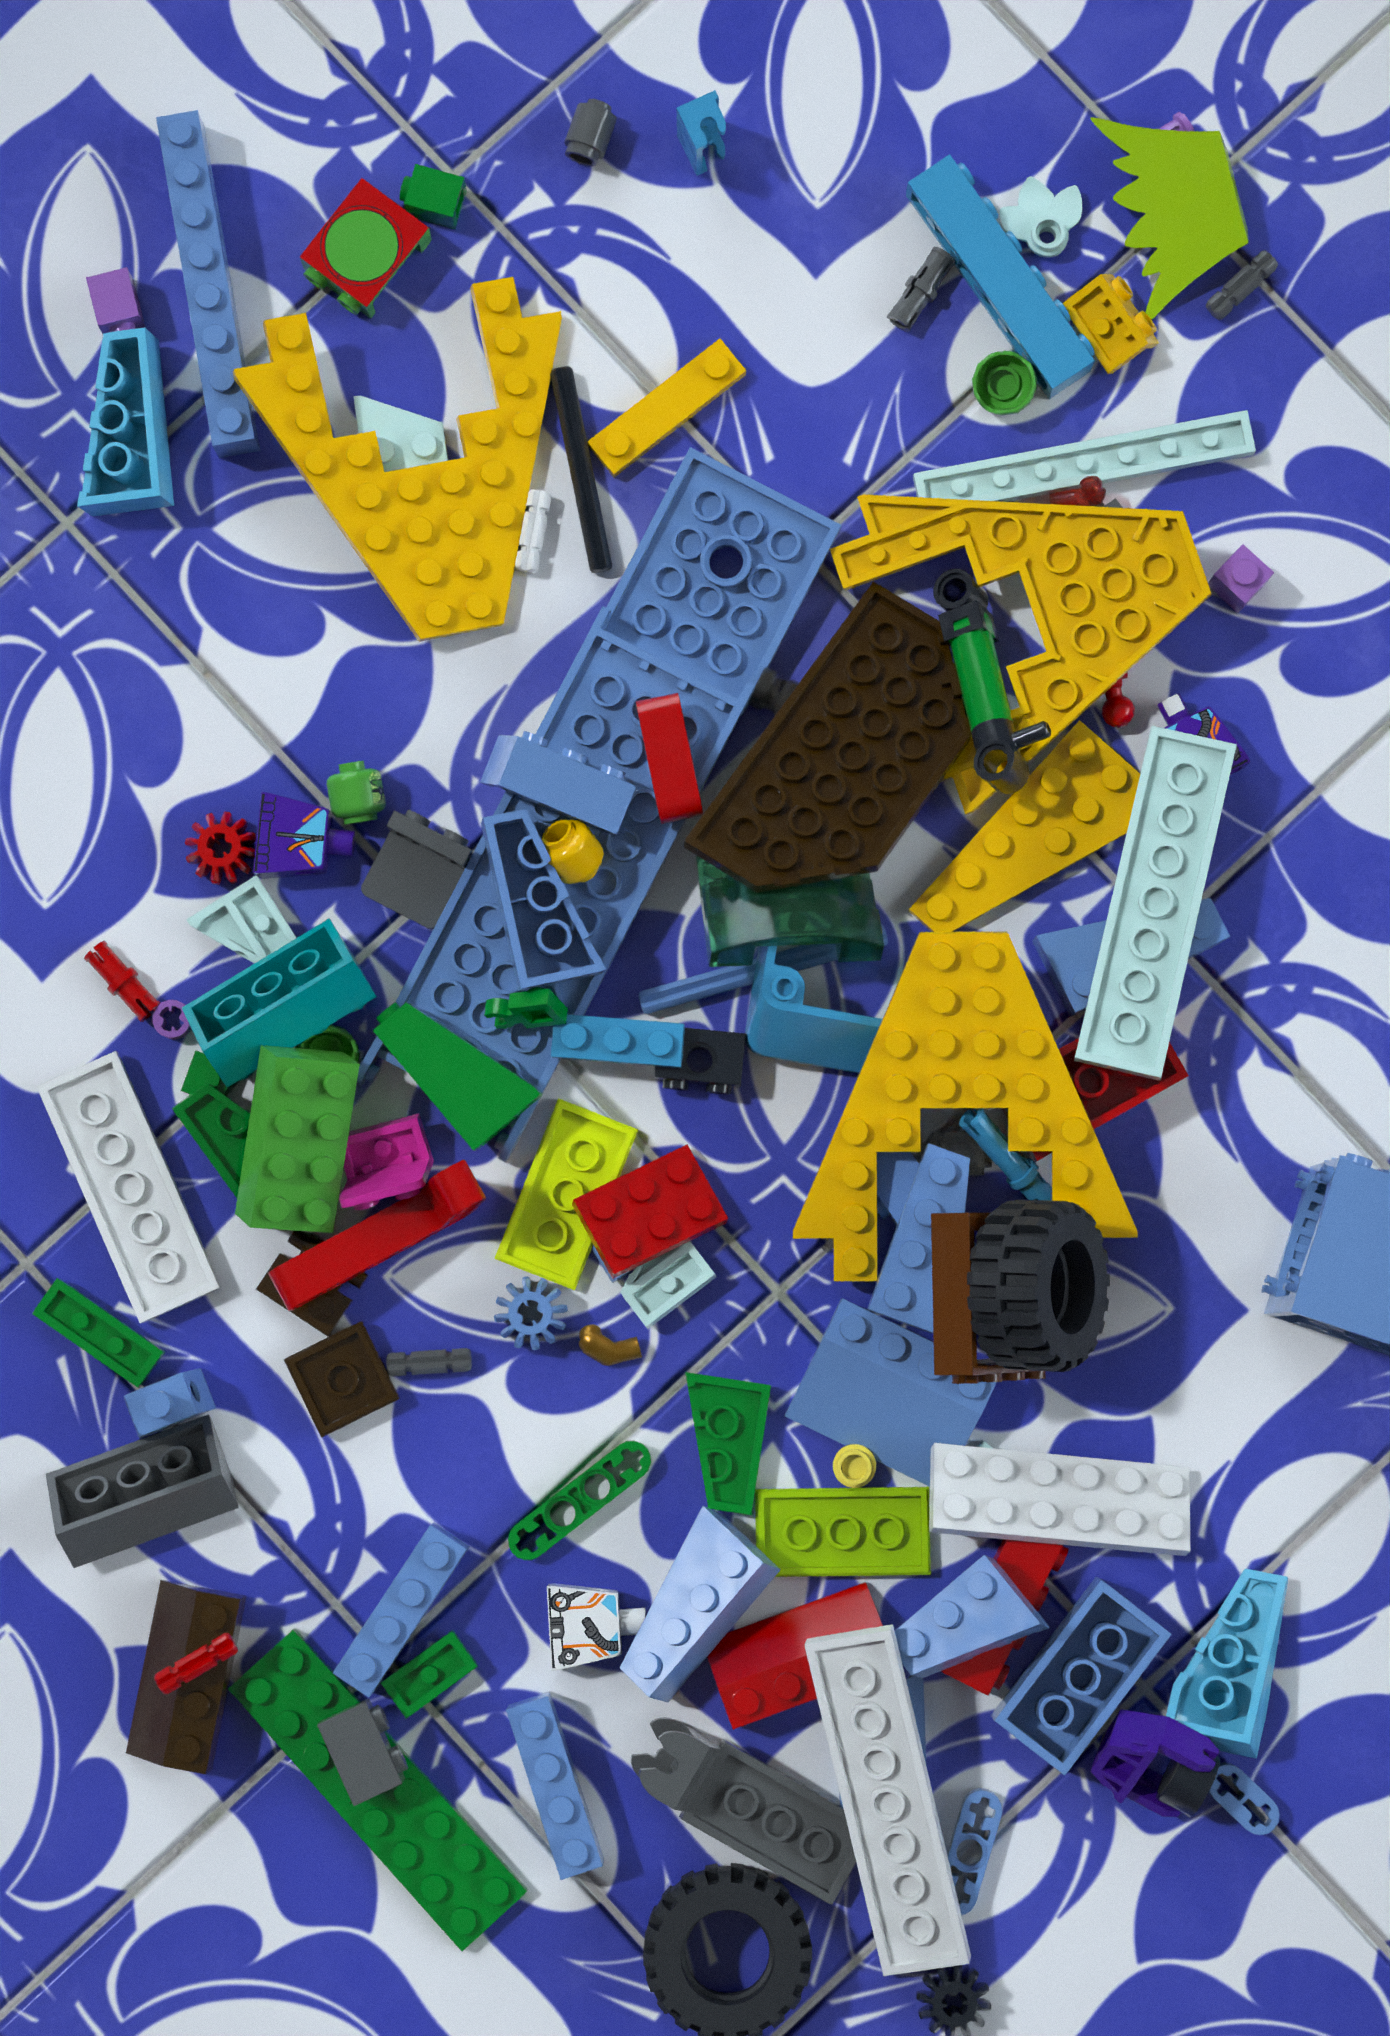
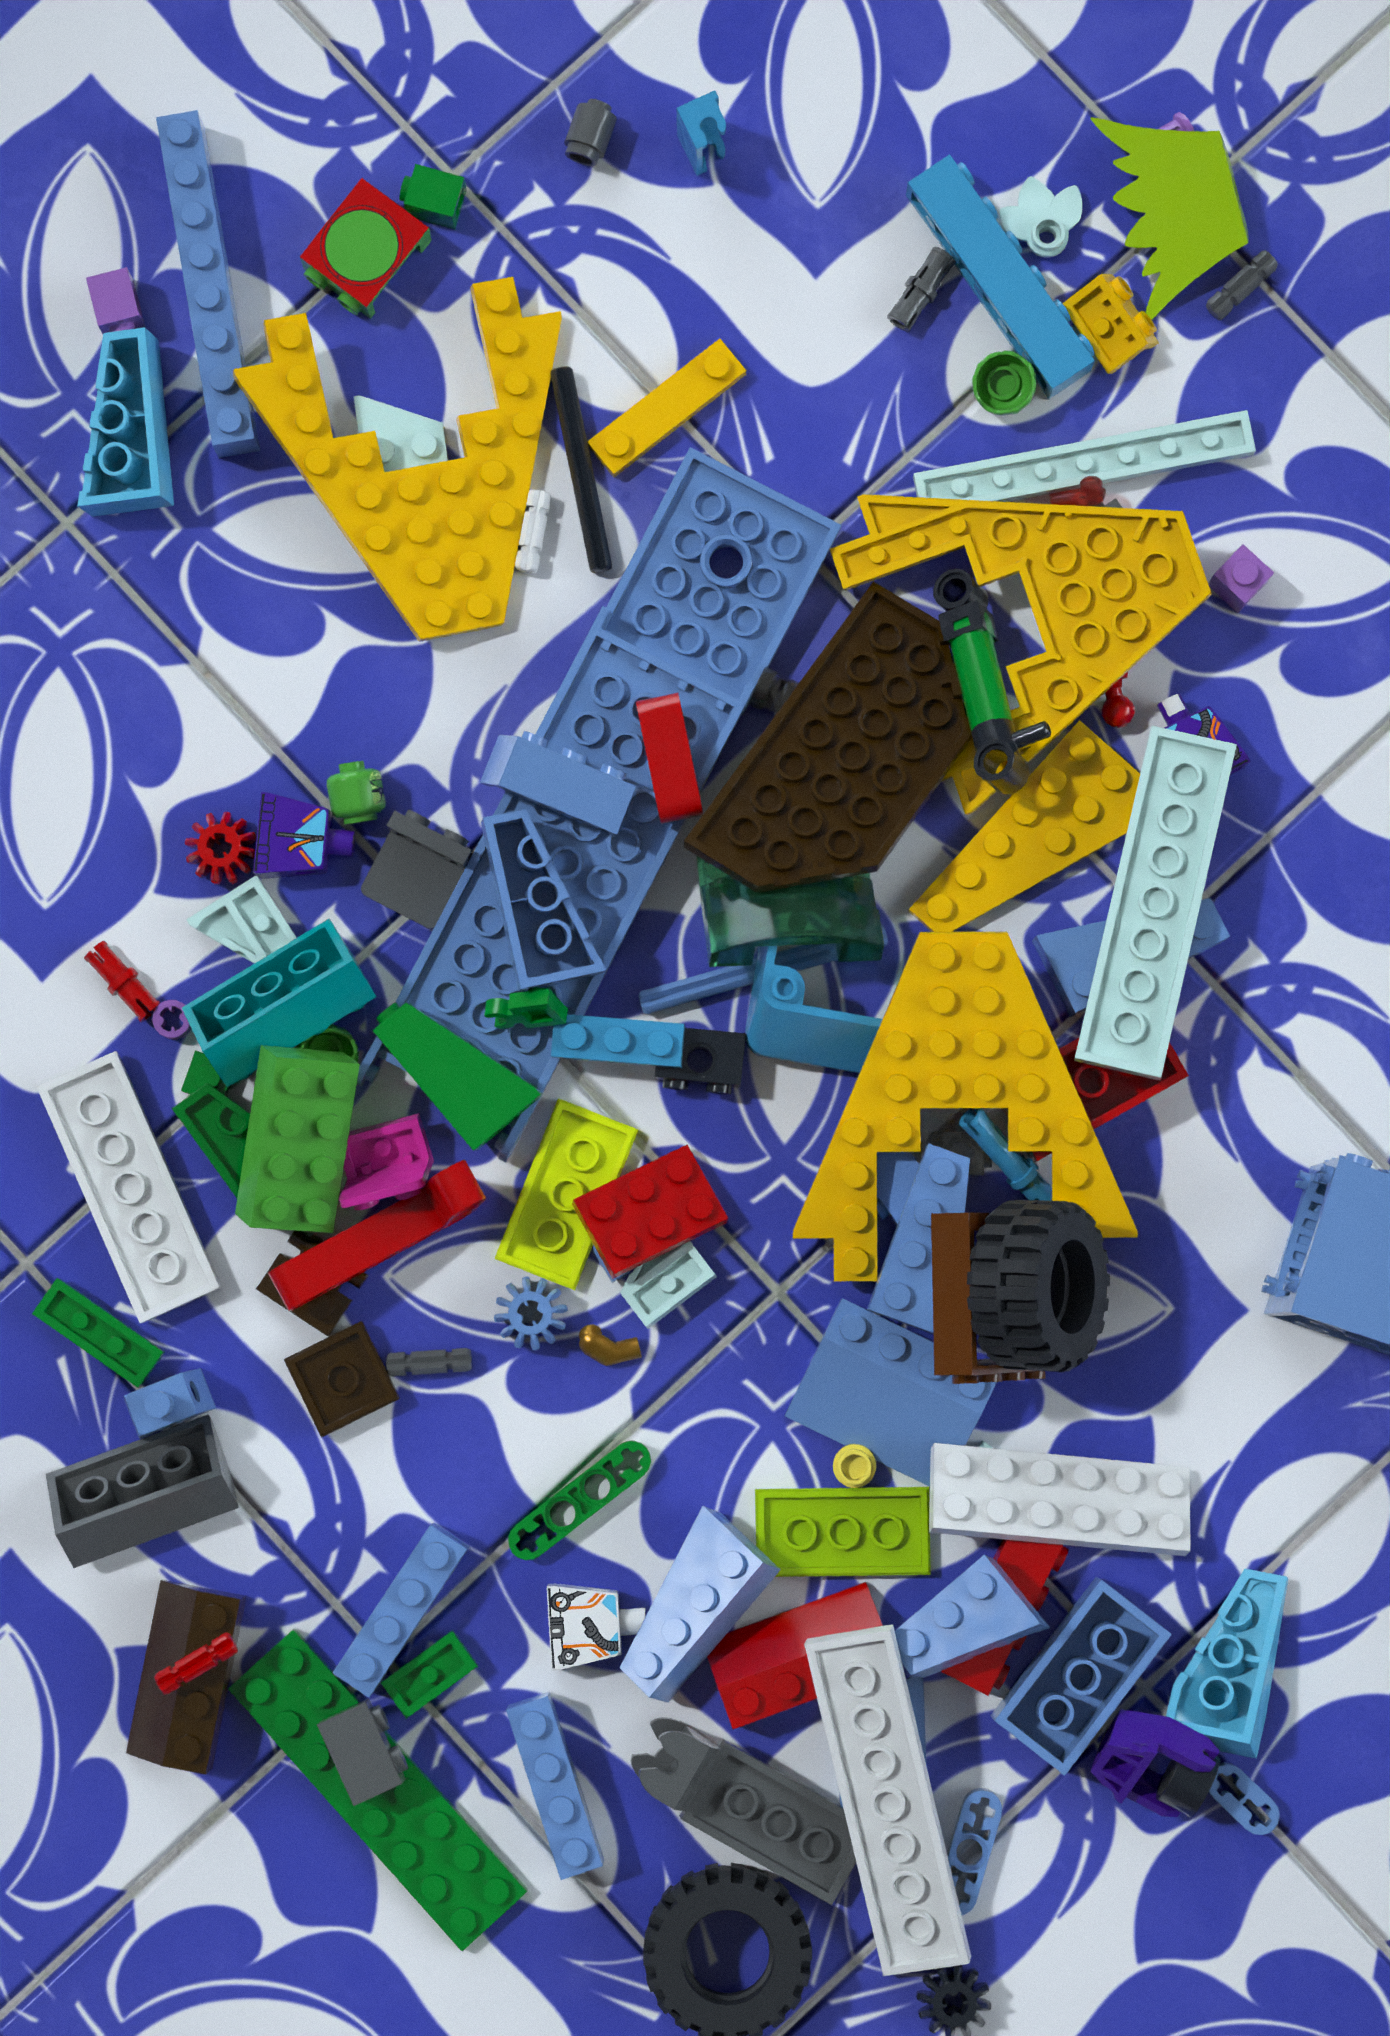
yellow head [542,820,604,884] -> none
green wing [685,1372,771,1515] -> none

